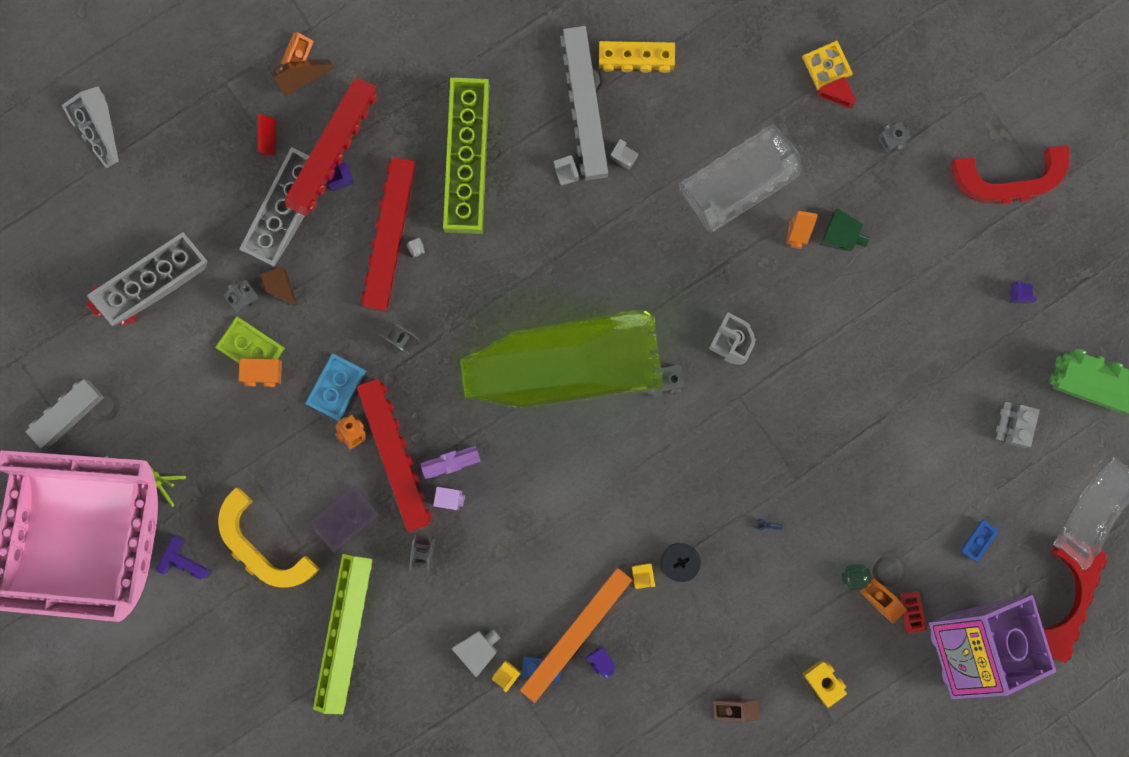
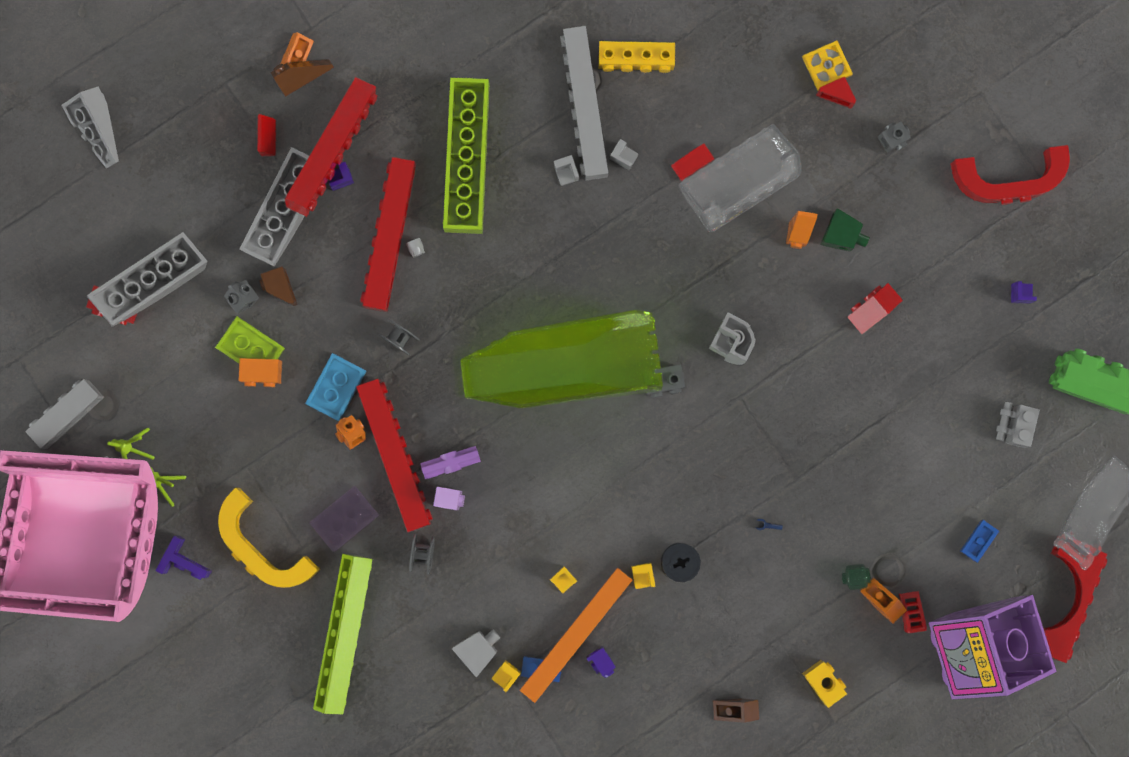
none -> lime plant [107,428,155,460]
none -> yellow panel [550,566,577,593]
none -> red slope [671,143,715,181]
none -> brick [847,283,903,334]

